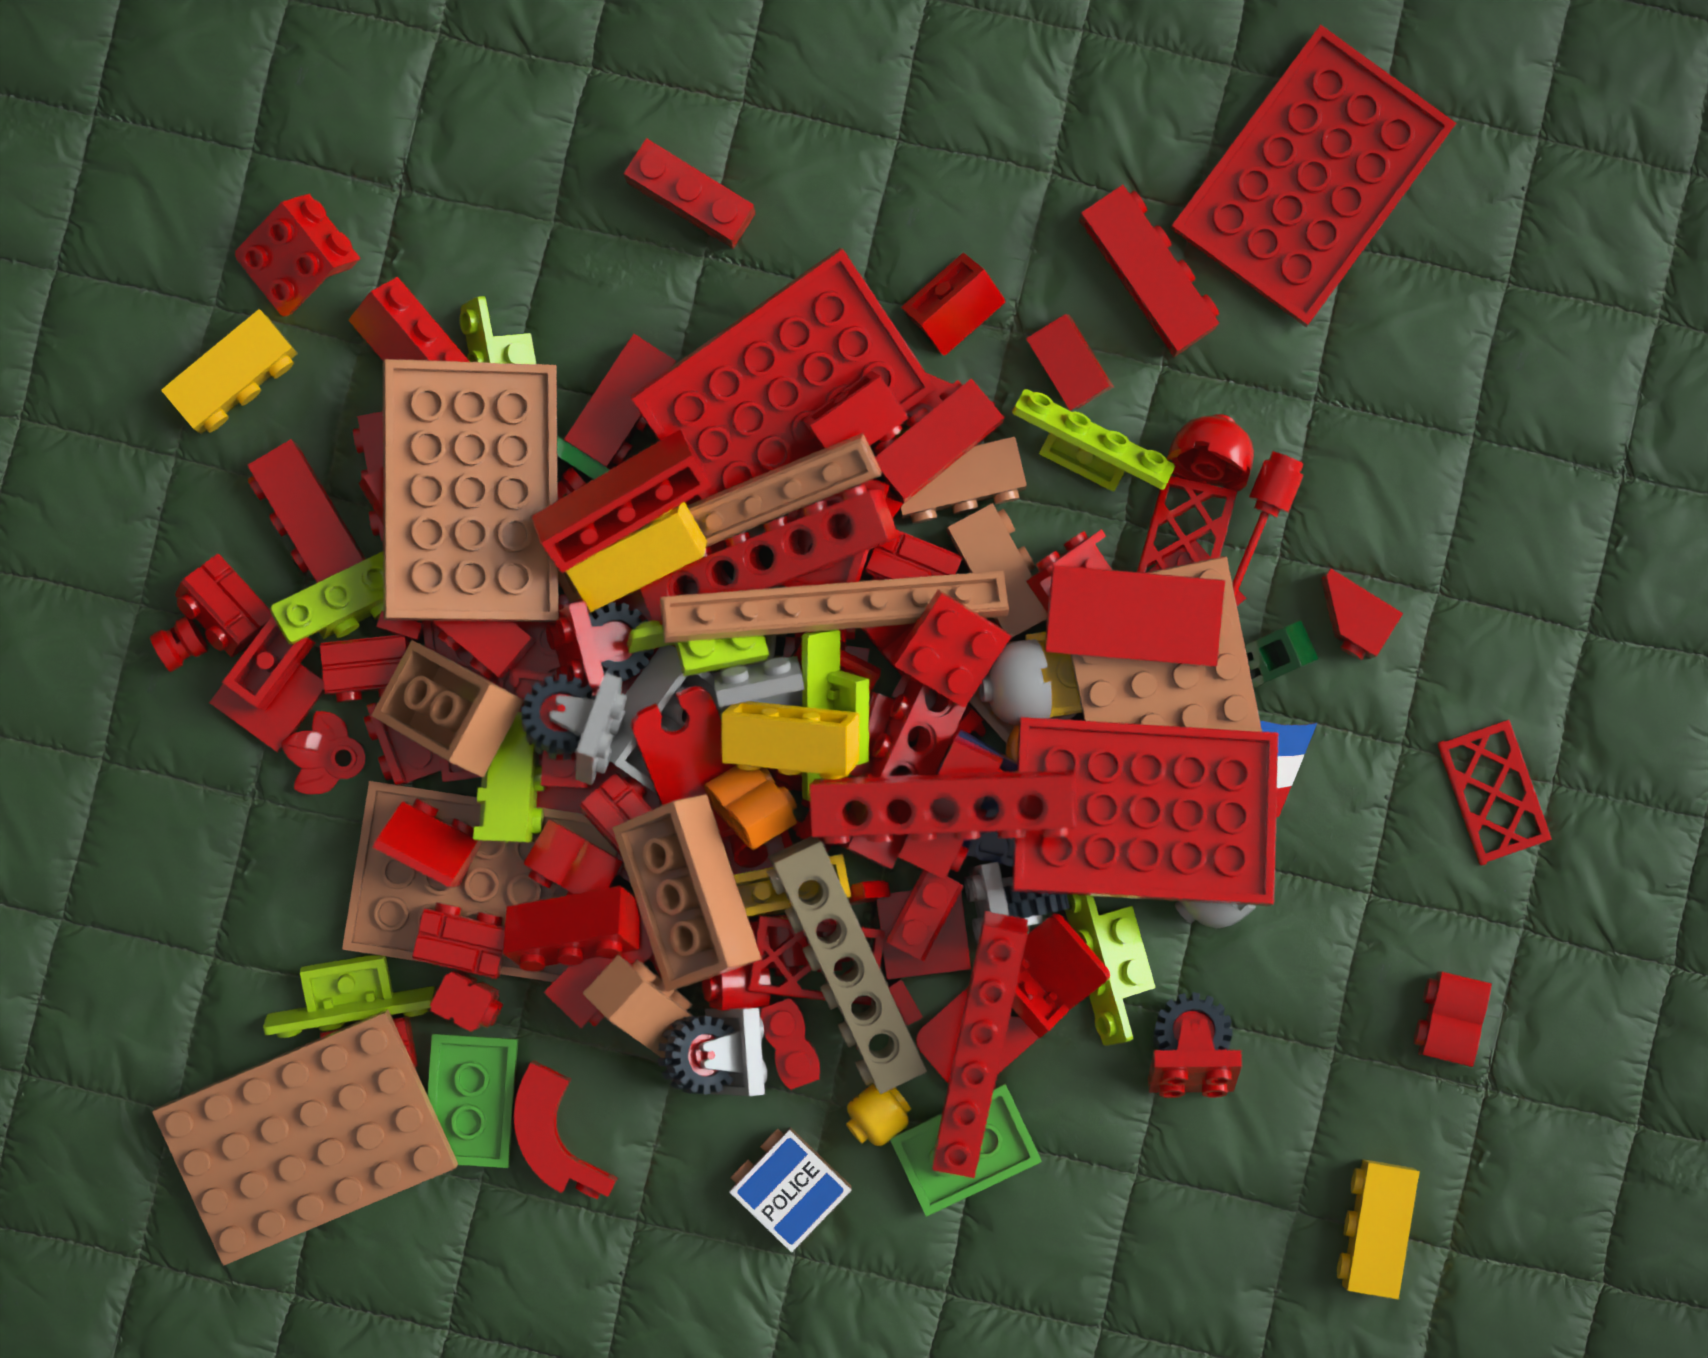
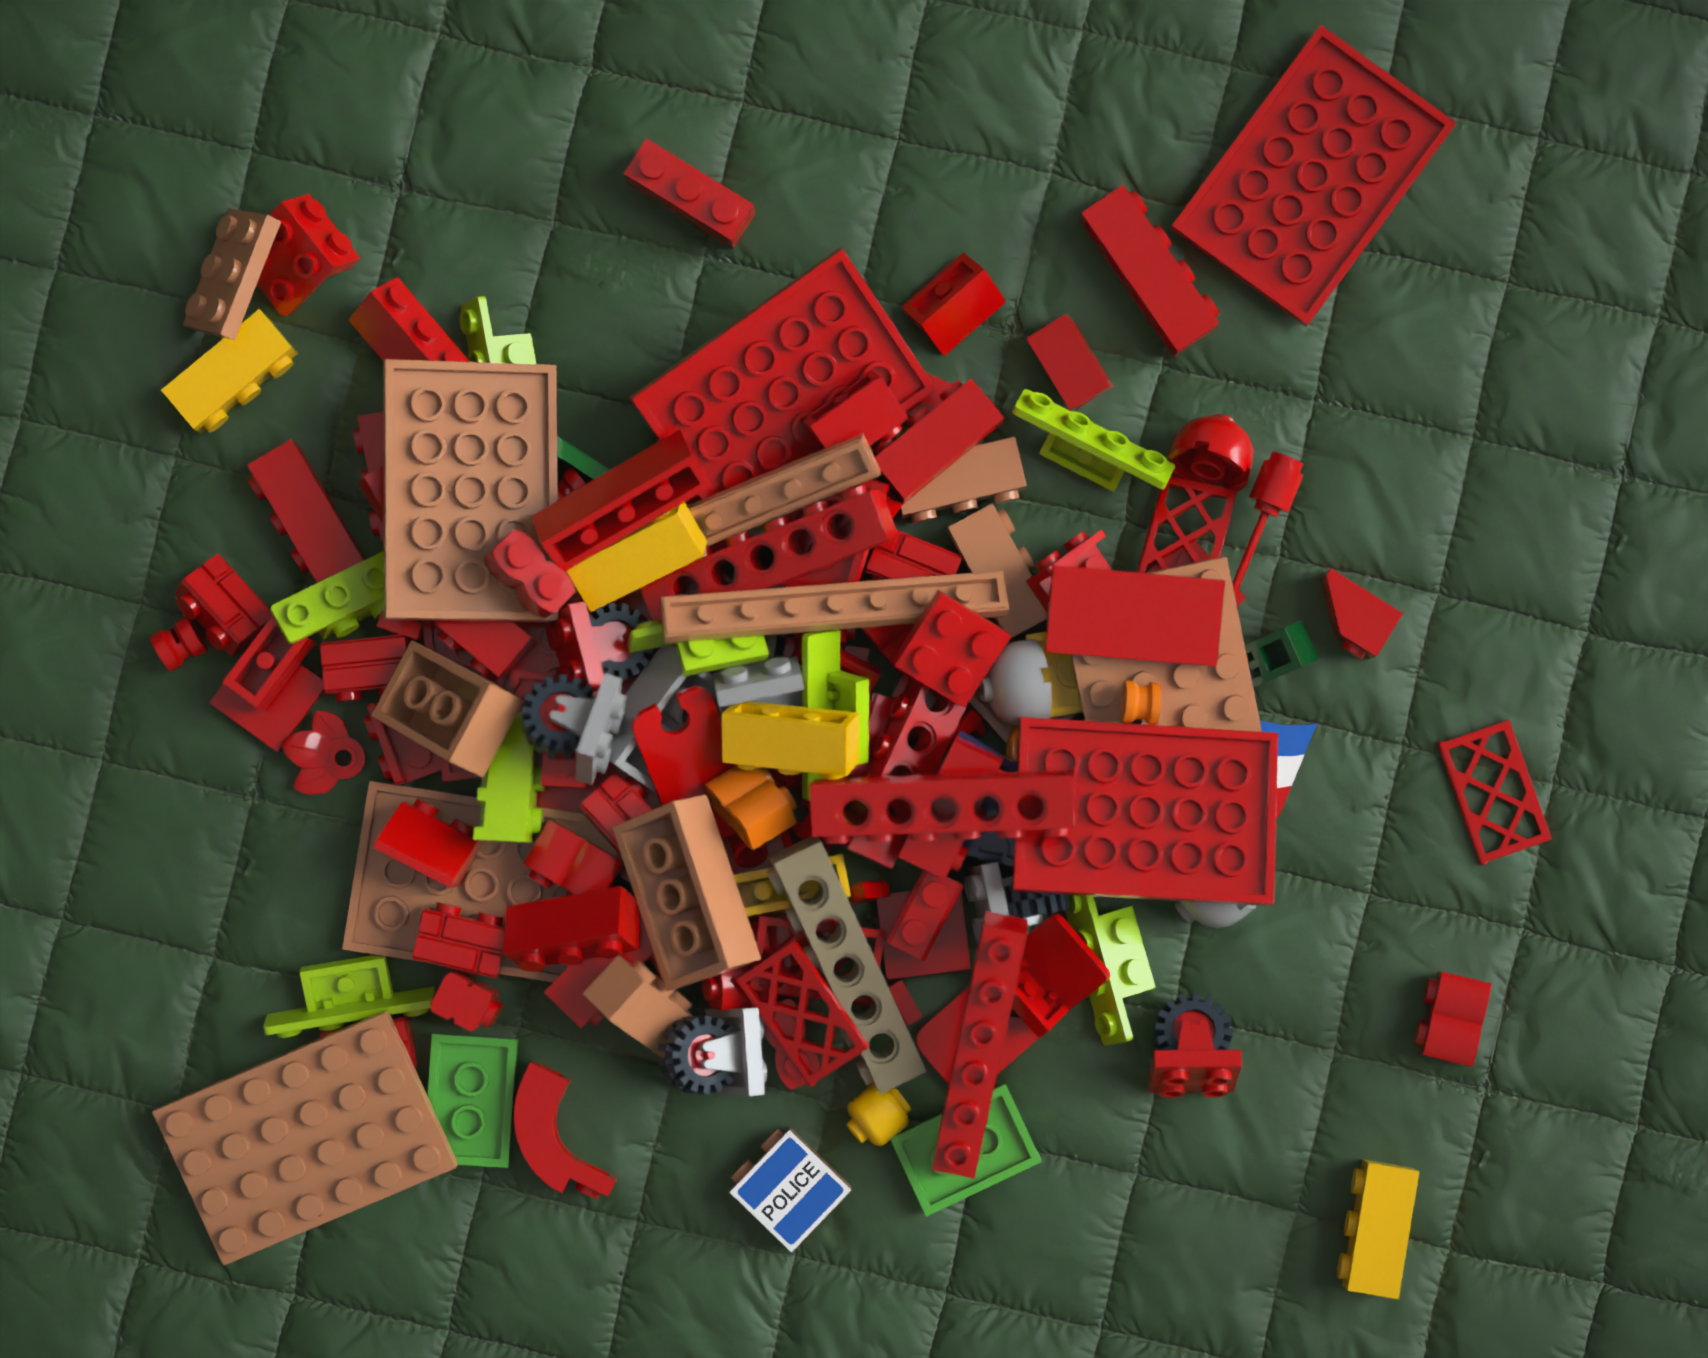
red brick [564,334,677,470] -> none
none -> nougat plate [183,208,281,340]
none -> red brick [484,529,576,619]
none -> red window [735,939,870,1087]
none -> orange wheel [1120,680,1161,725]

